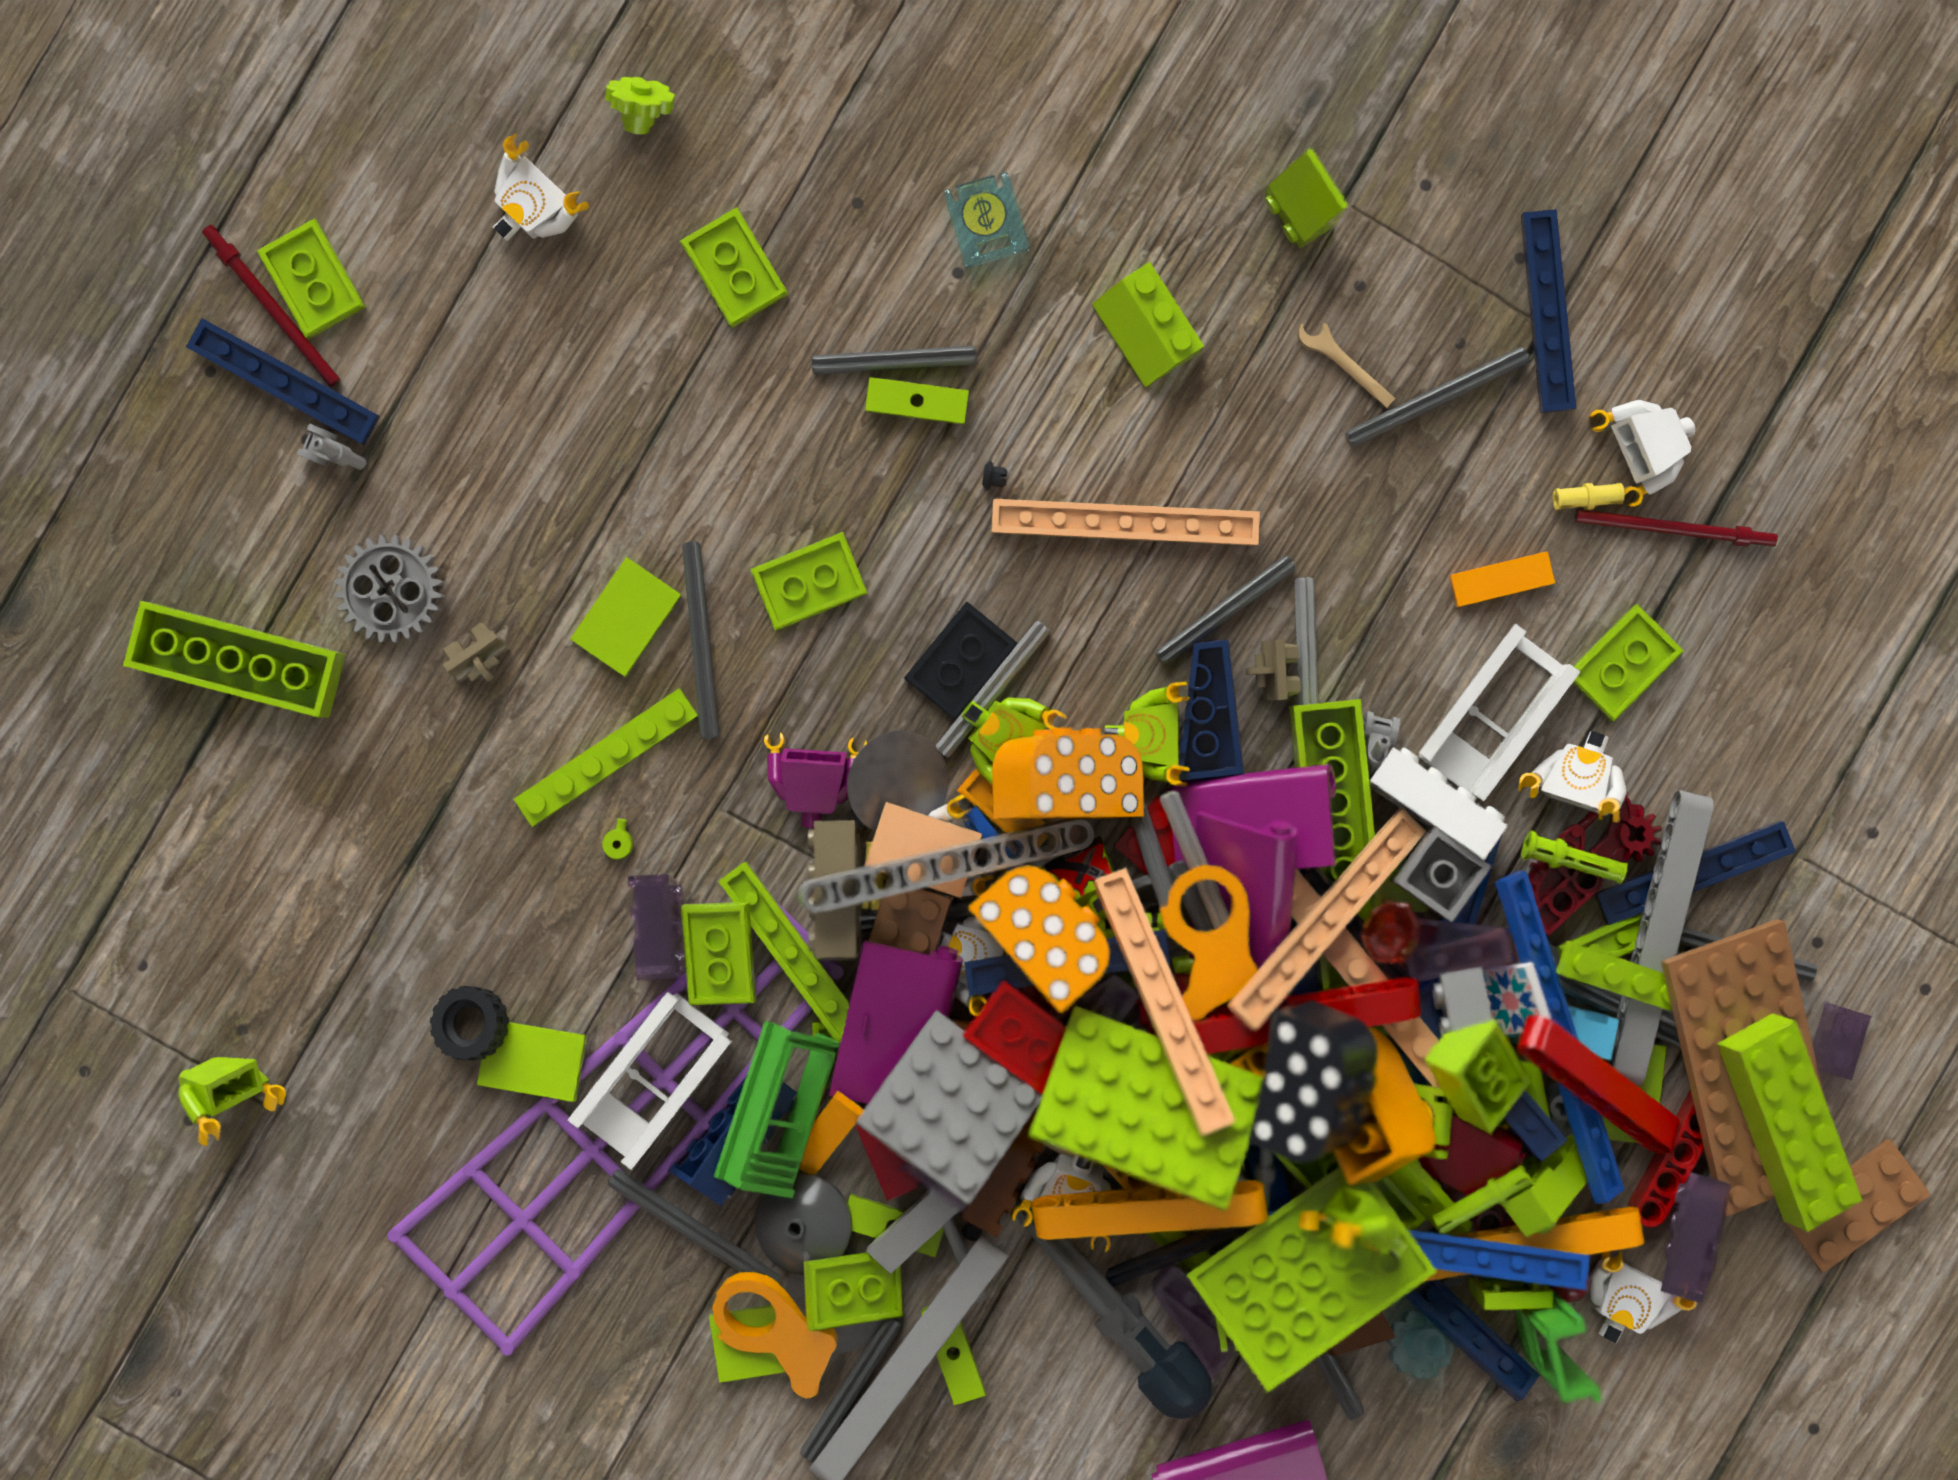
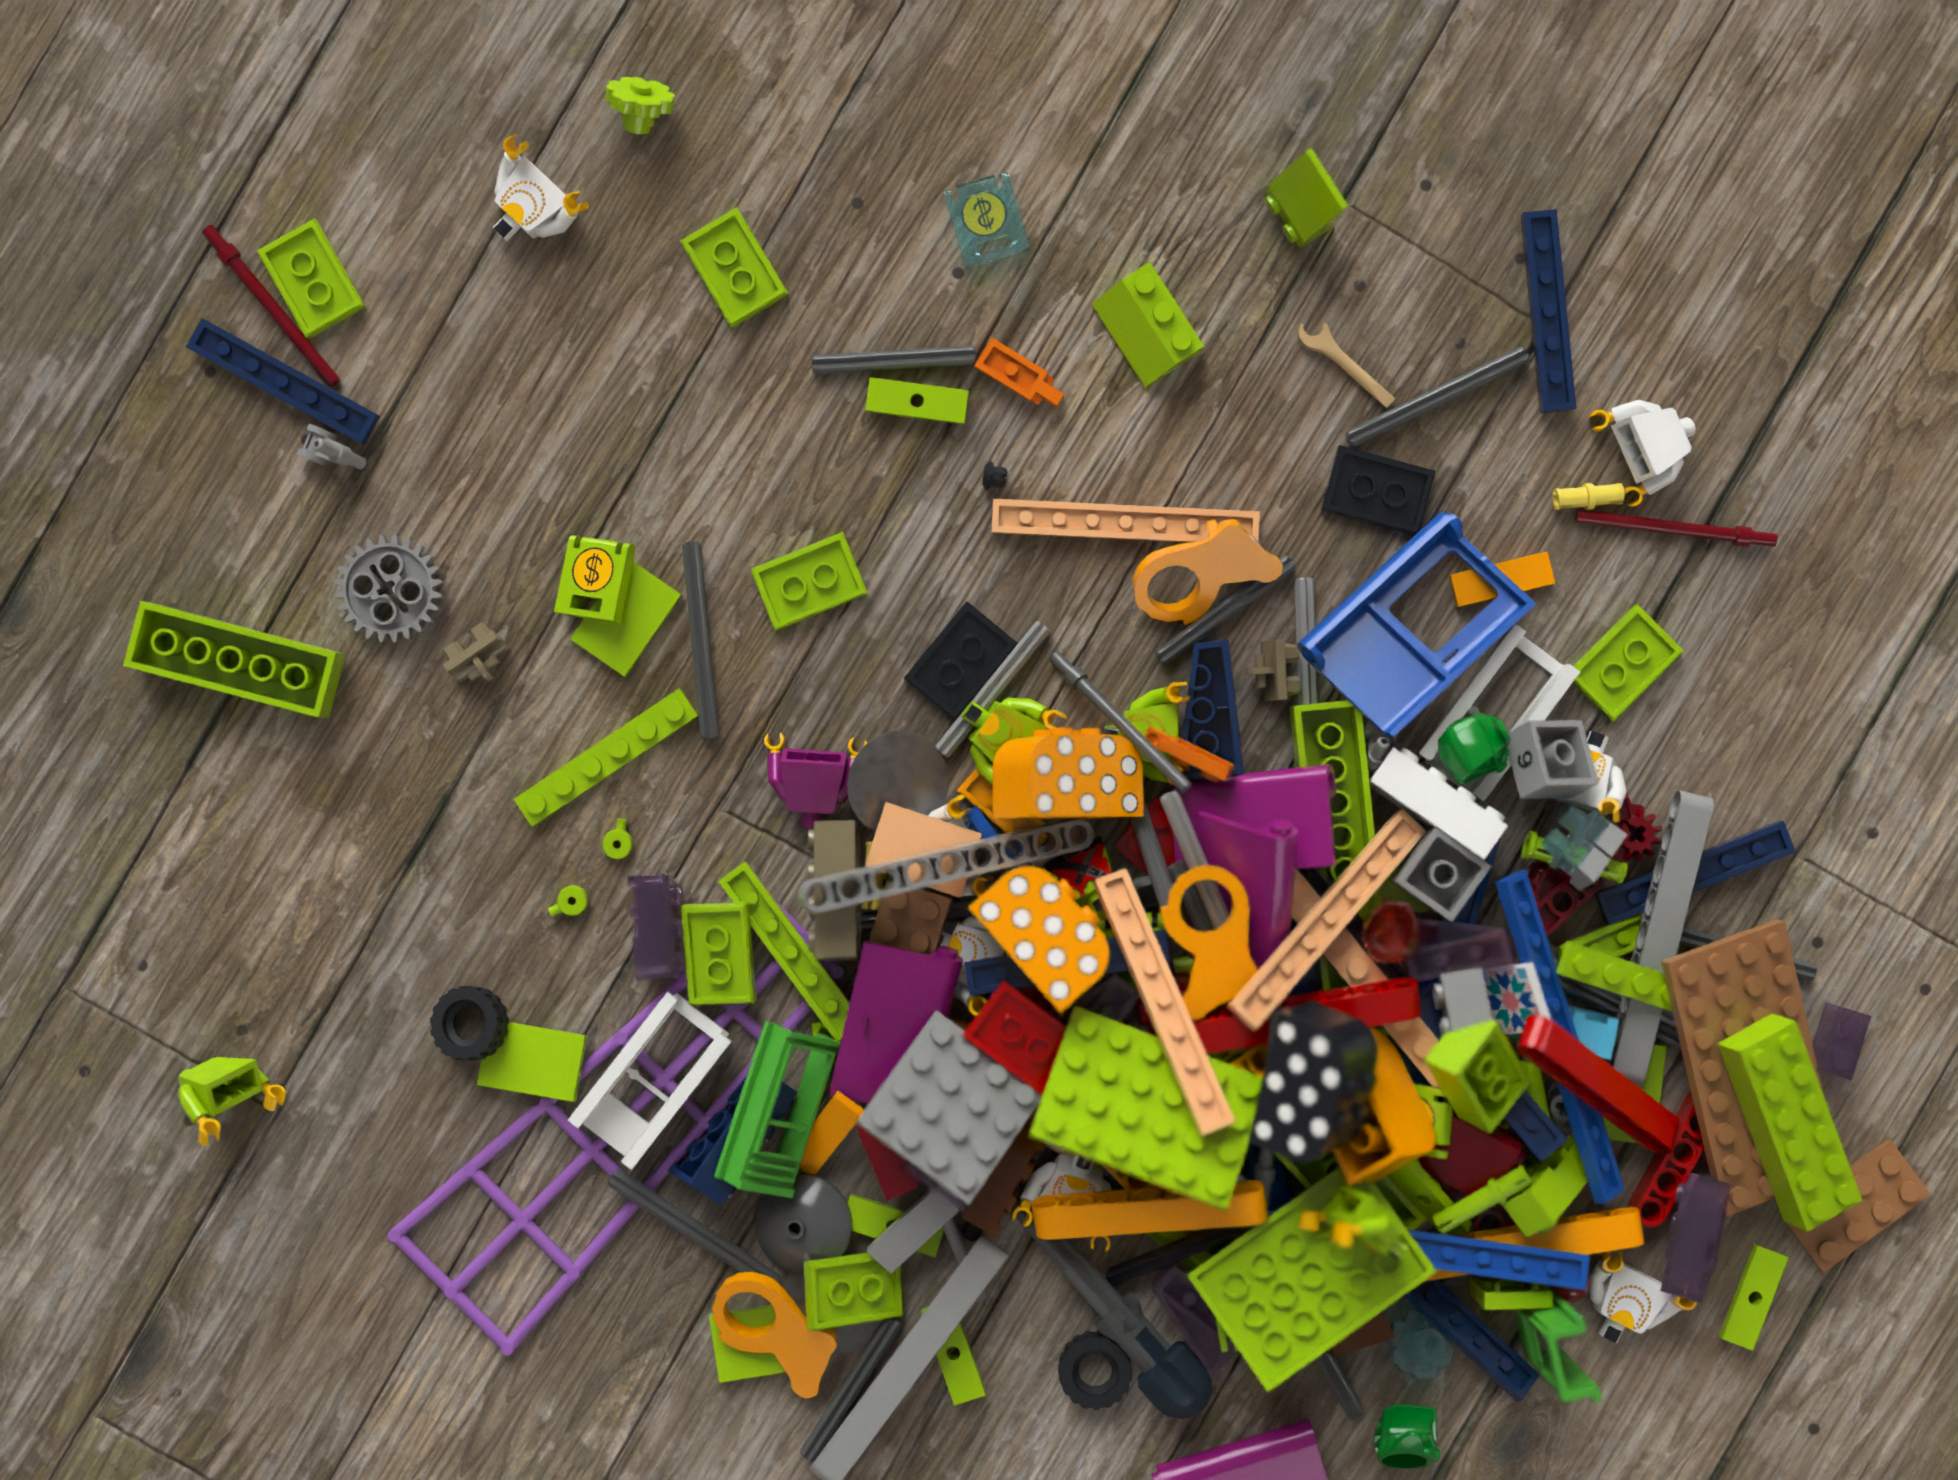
none -> lime piece [548,885,589,917]
none -> lime container [554,535,635,624]
none -> orange hinge [974,338,1065,408]
none -> dark grey bar [1049,651,1192,793]
none -> black tyre [1058,1330,1132,1410]
none -> light orange animal [1132,519,1283,626]
none -> orange hinge [1144,726,1235,783]
none -> piece [1297,512,1536,738]
none -> black tile [1321,445,1436,536]
none -> green piece [1374,1403,1440,1469]
none -> green piece [1438,712,1510,785]
none -> light grey brick [1508,720,1599,799]
none -> clear light blue hips [1541,805,1627,891]
none -> lime tile [1719,1243,1789,1351]

